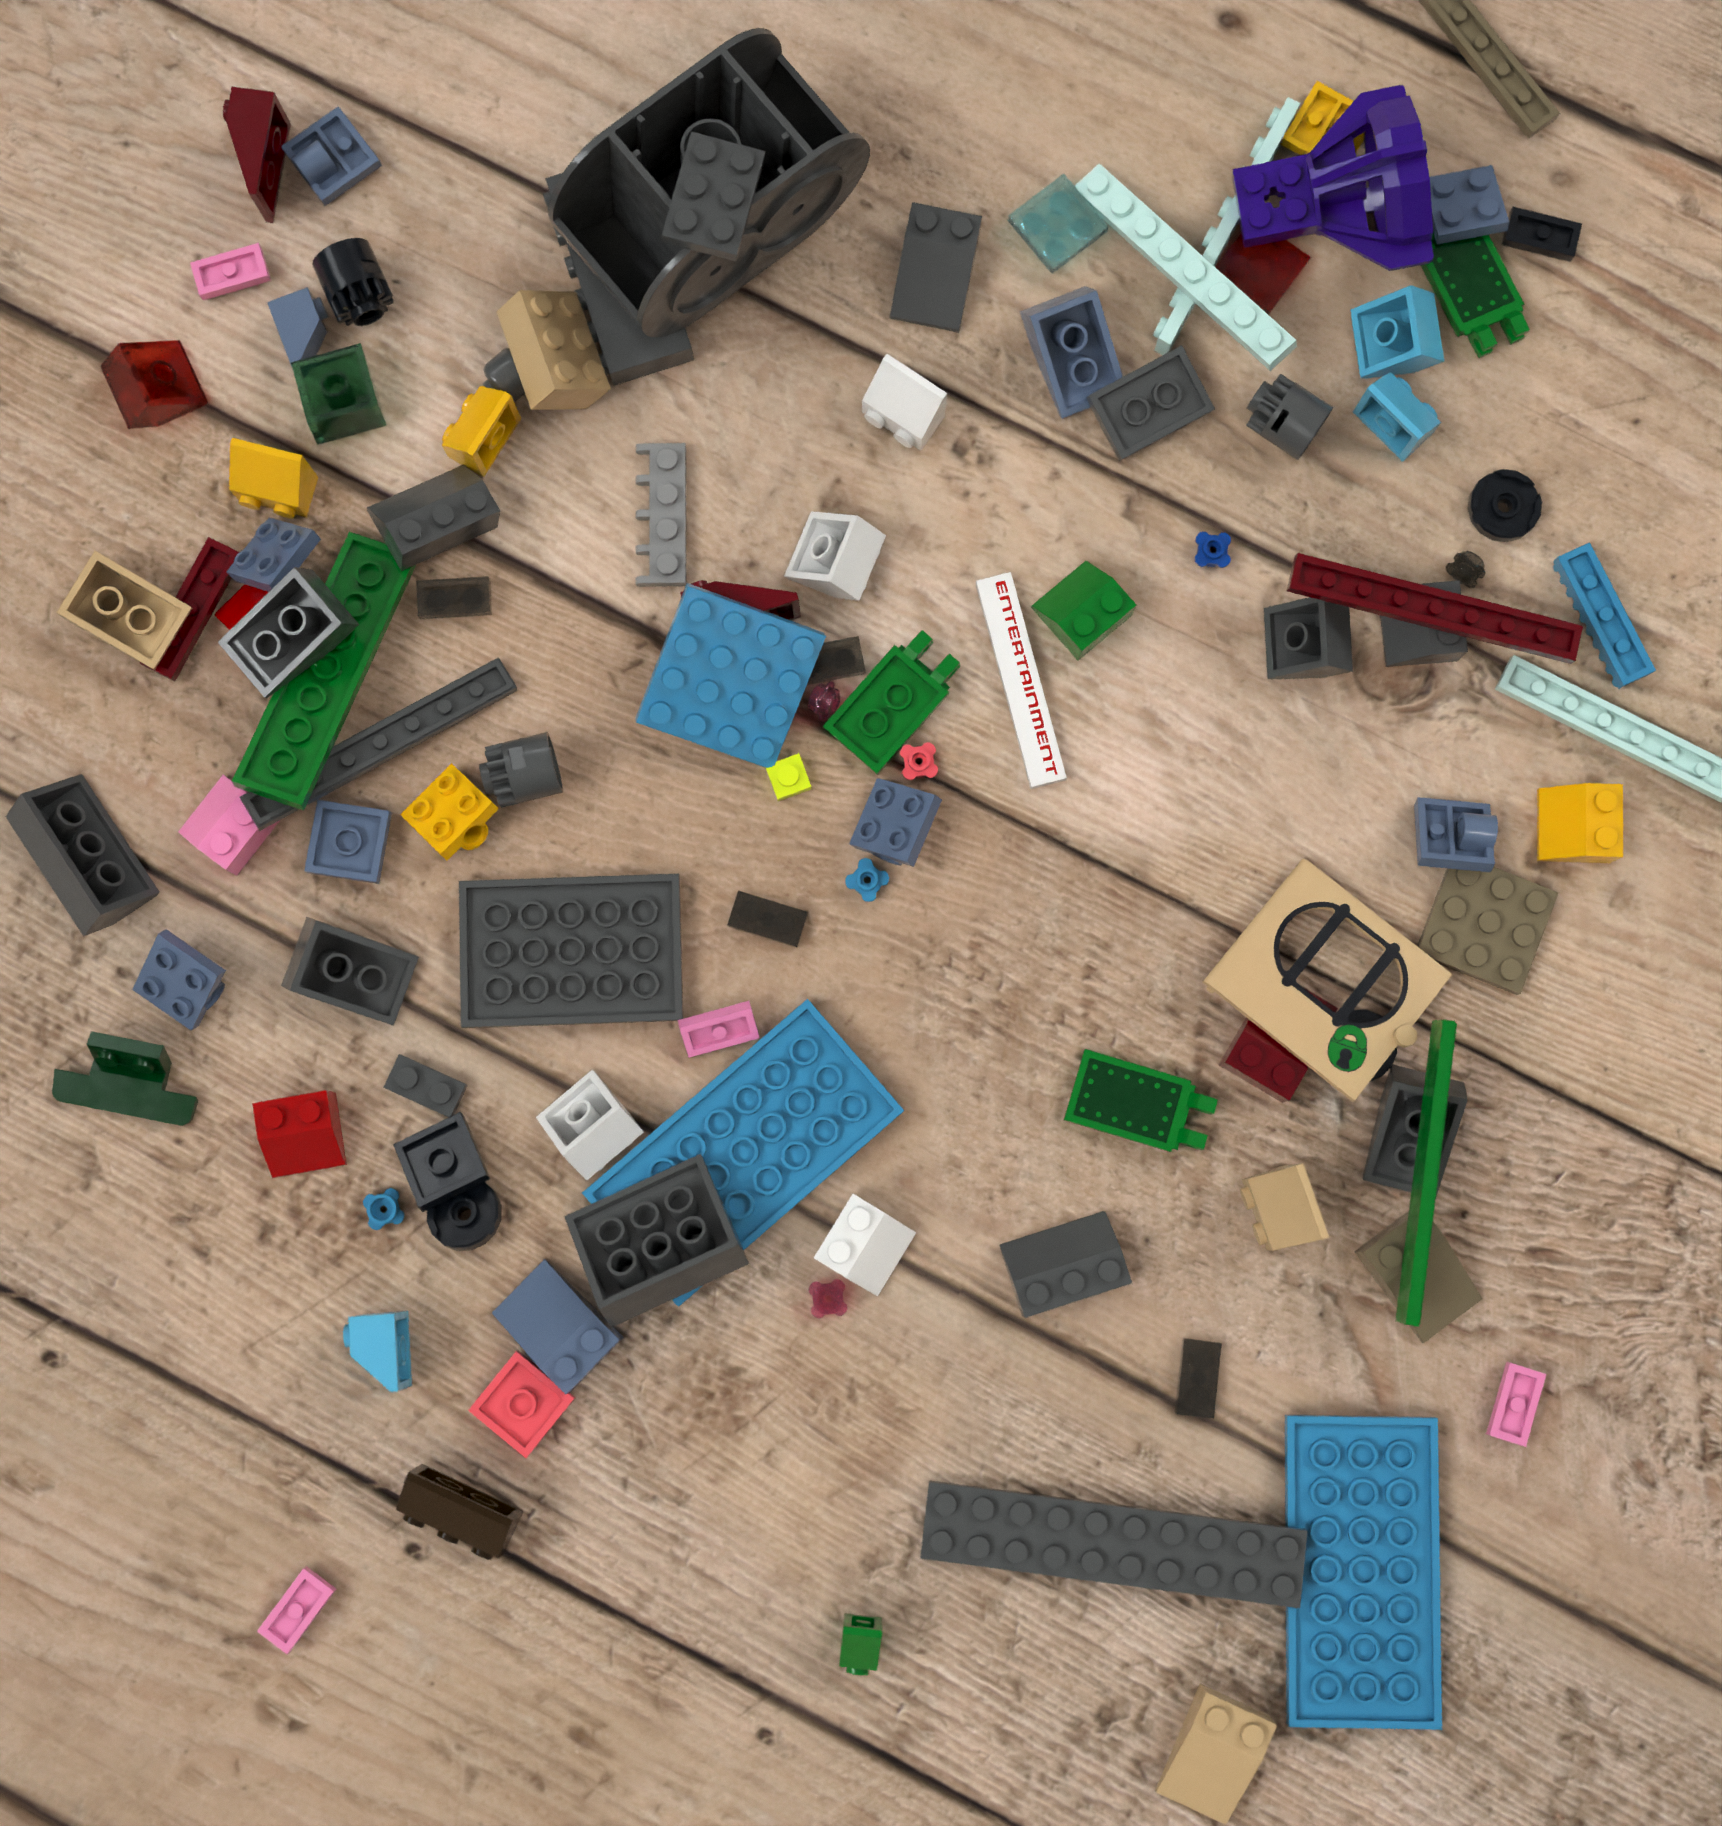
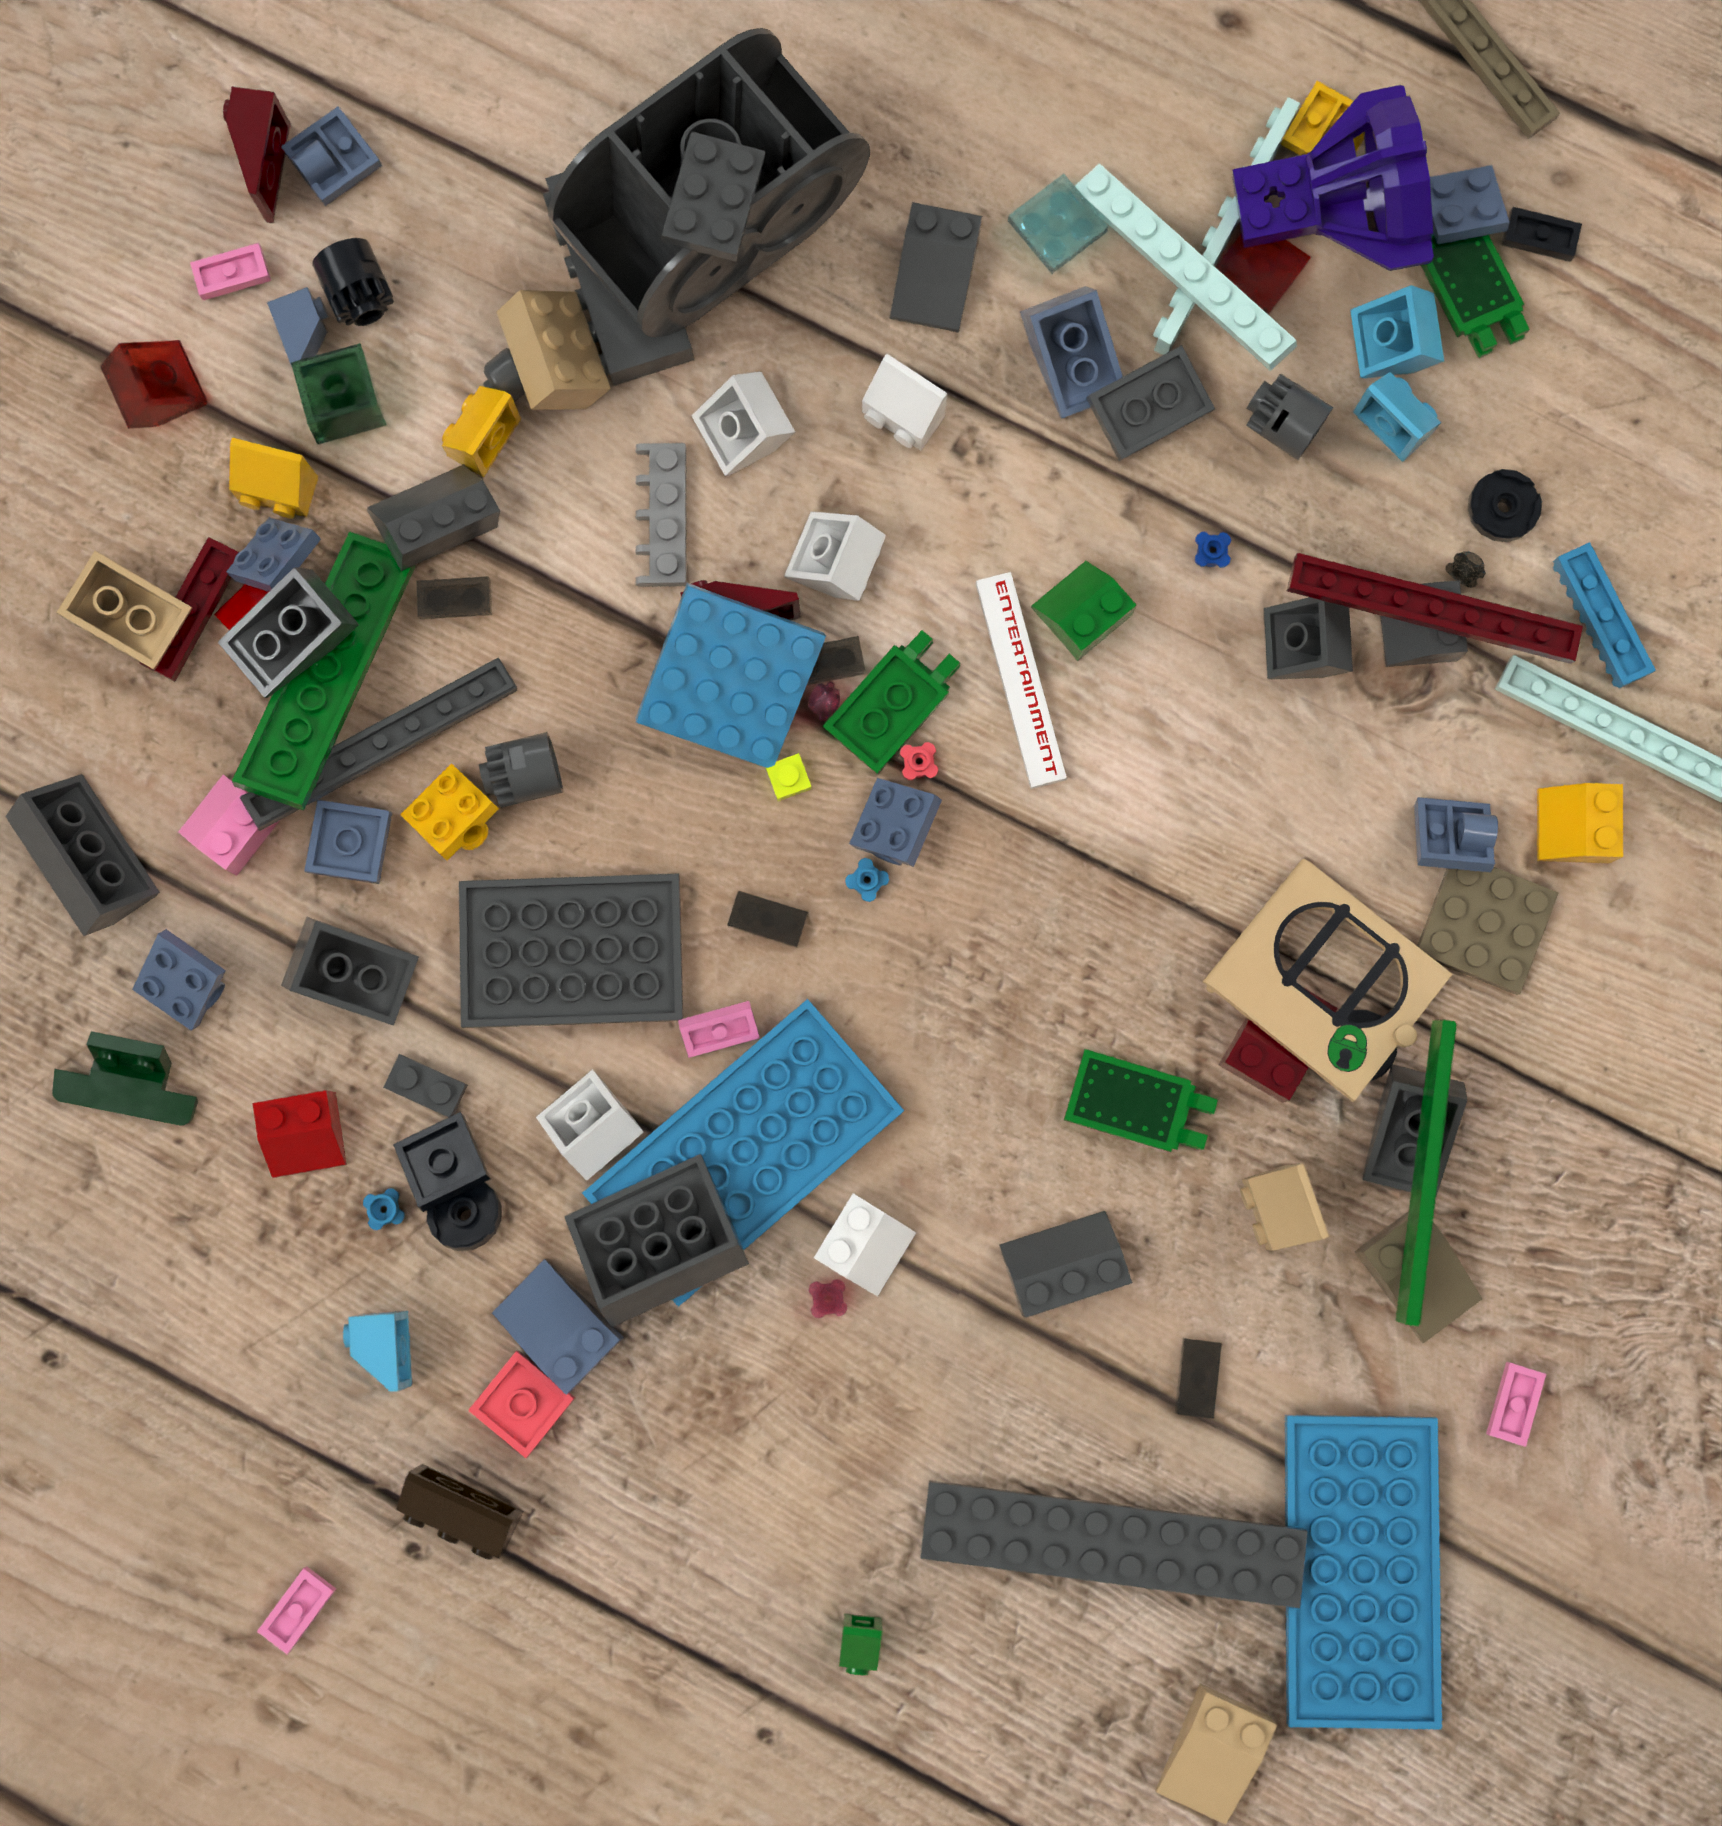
none -> white slope [691,371,795,476]

